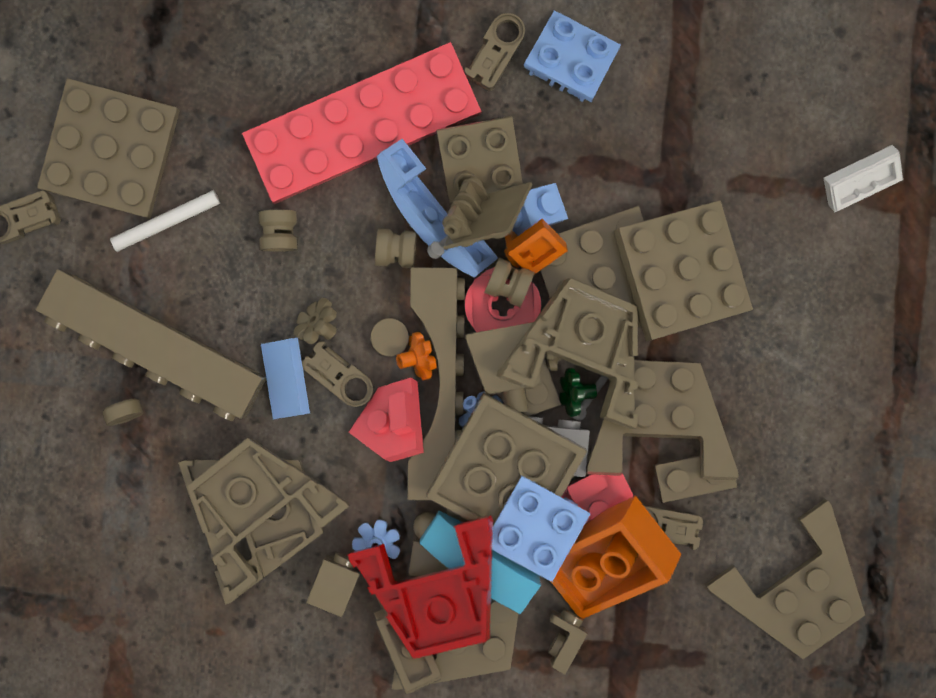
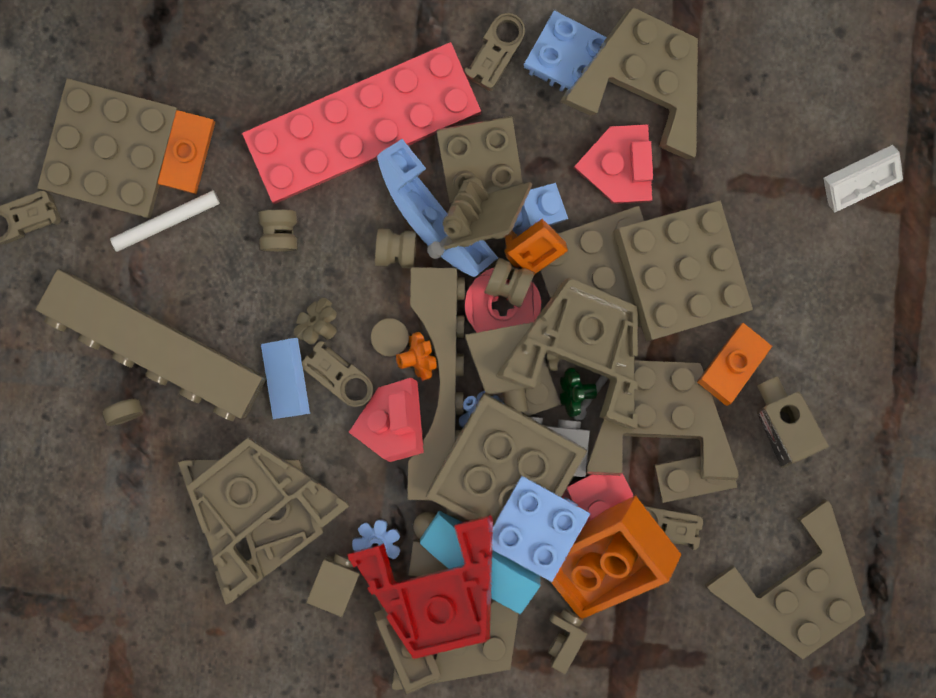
none -> orange plate [157,110,215,195]
none -> dark tan wing [561,7,698,160]
none -> coral plate [574,125,653,204]
none -> orange plate [697,323,773,406]
none -> dark tan torso [757,376,829,468]

